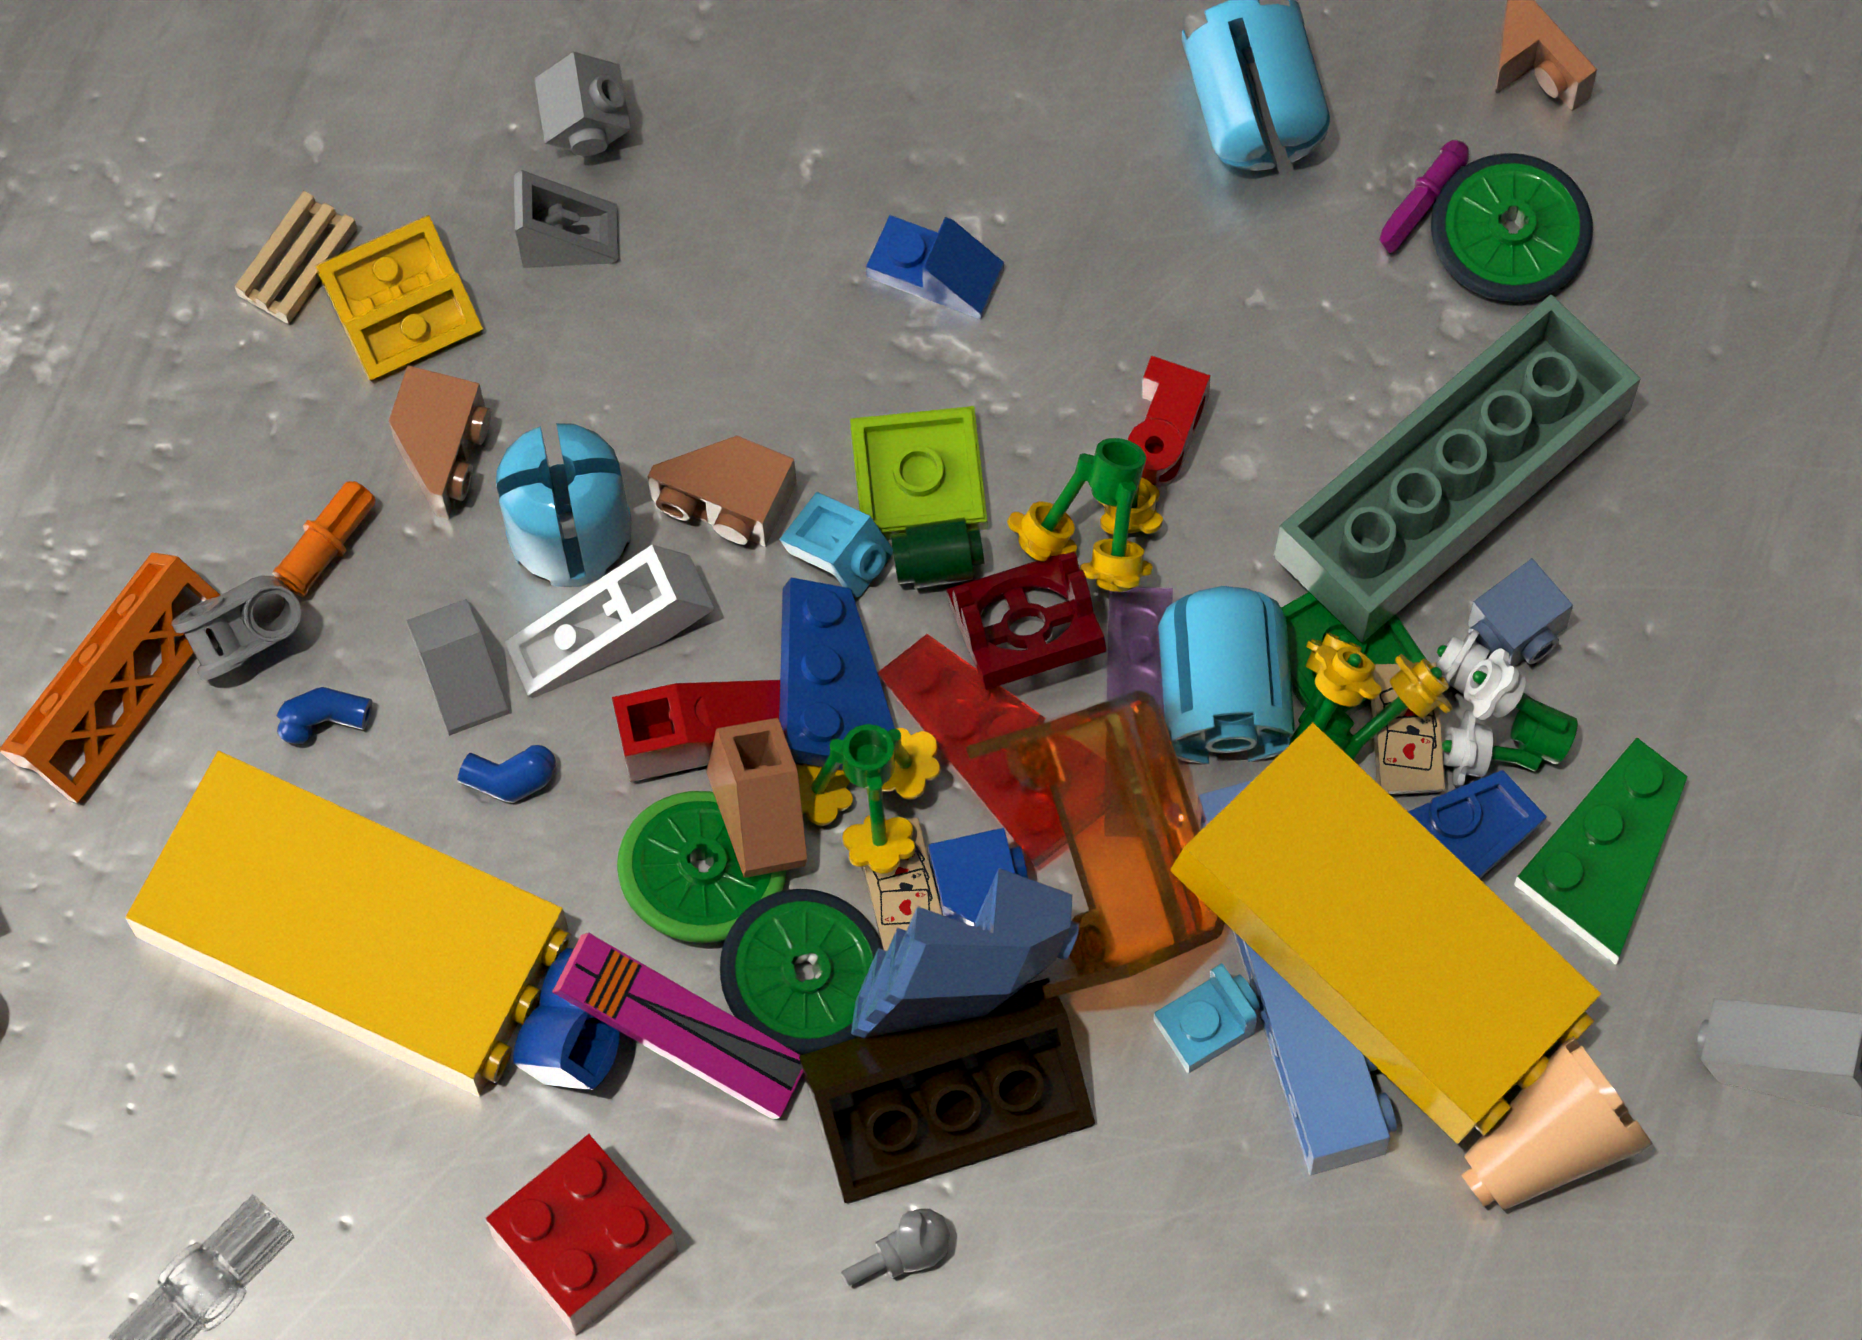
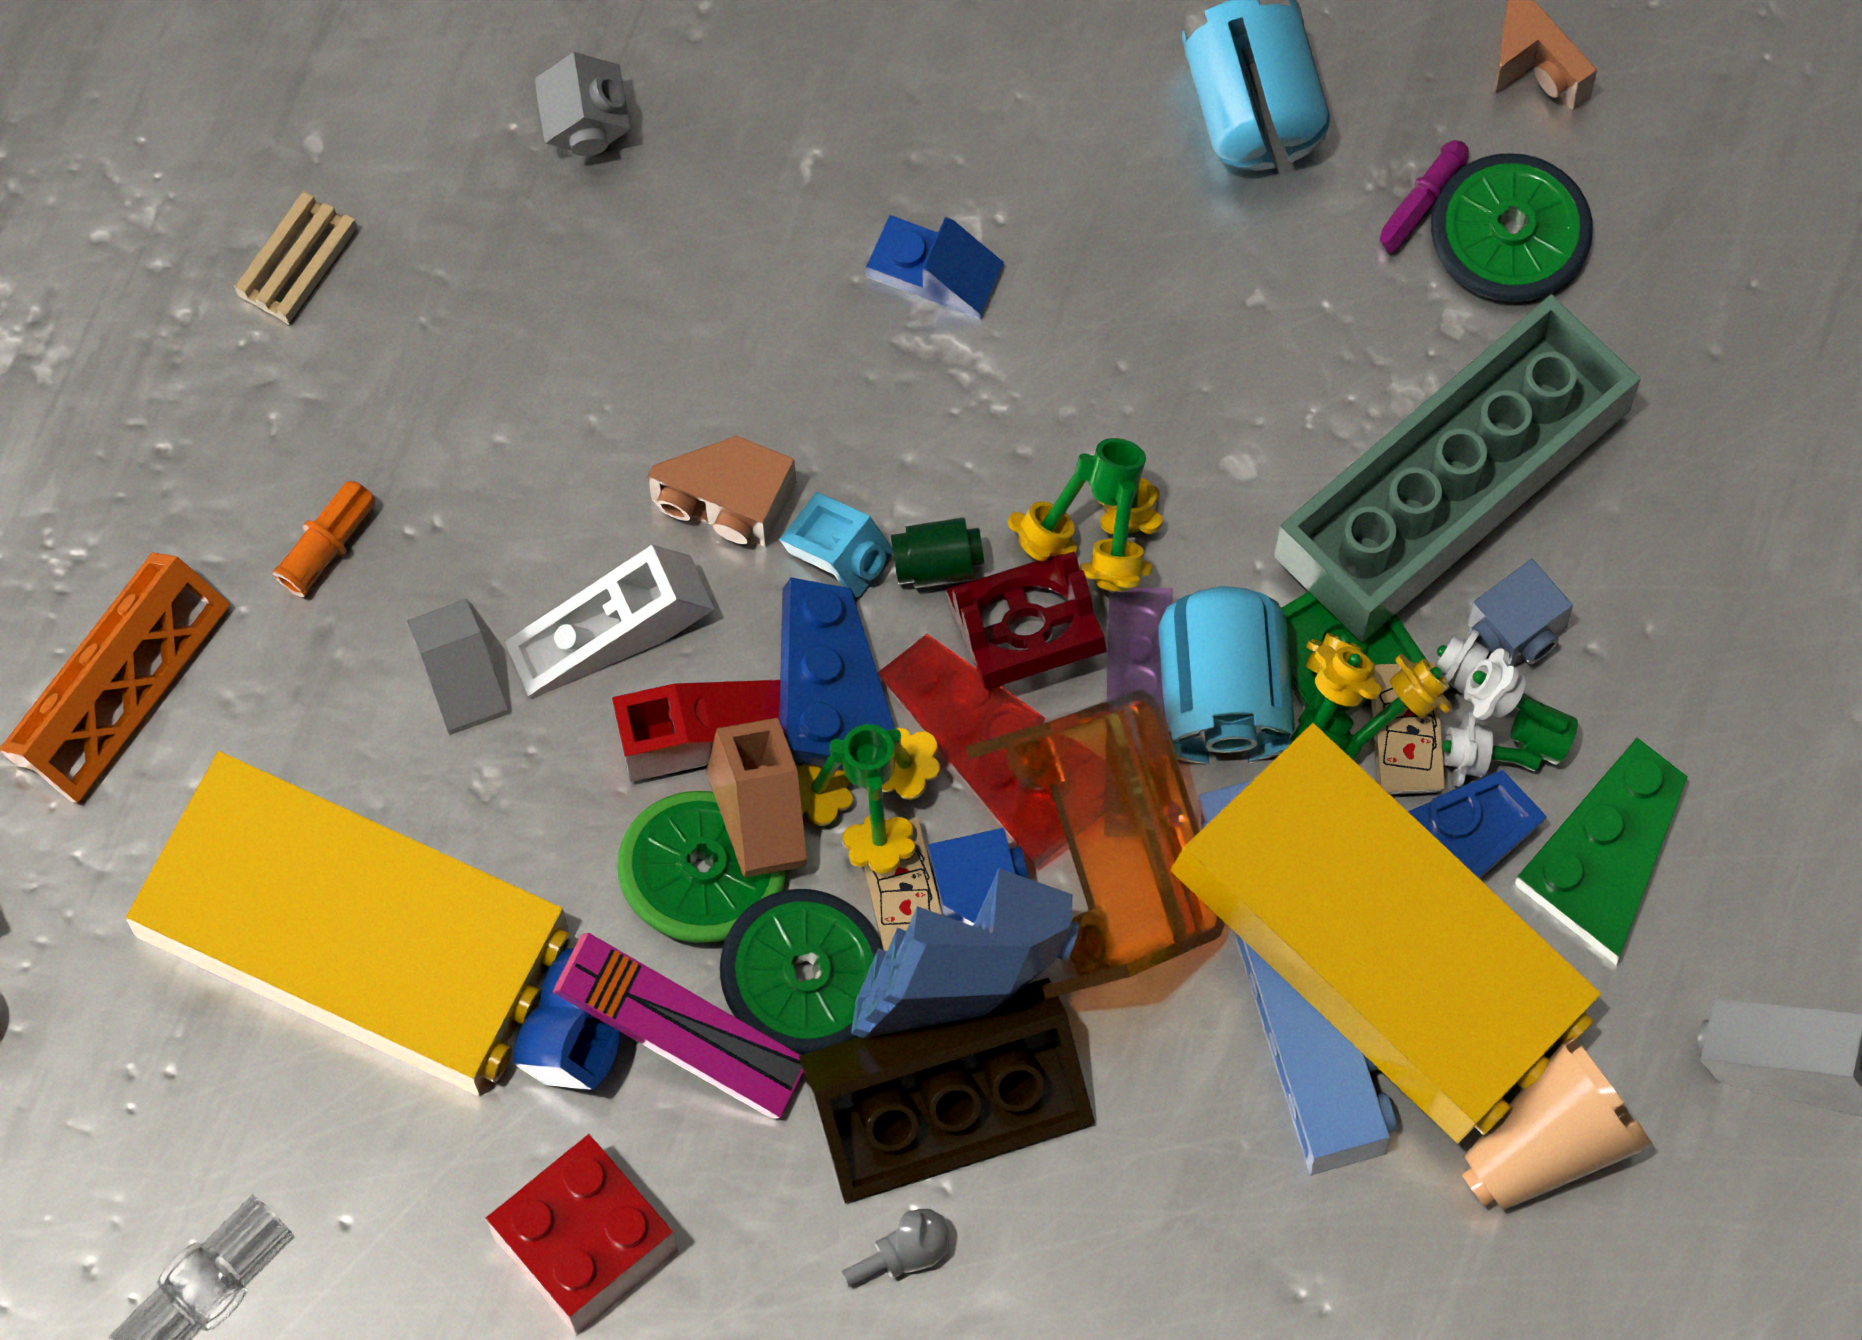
light grey piece [172,575,301,680] -> none
blue arm [277,687,372,744] -> none
yellow slope [314,215,483,380] -> none
nougat slope [389,365,491,519] -> none
blue arm [457,745,556,803] -> none
medium azure cylinder [496,423,631,587] -> none
light grey slope [514,170,618,268] -> none
lime tile [850,406,988,540] -> none
red leg [1128,355,1211,488] -> none
medium azure bracket [1153,963,1260,1074] -> none

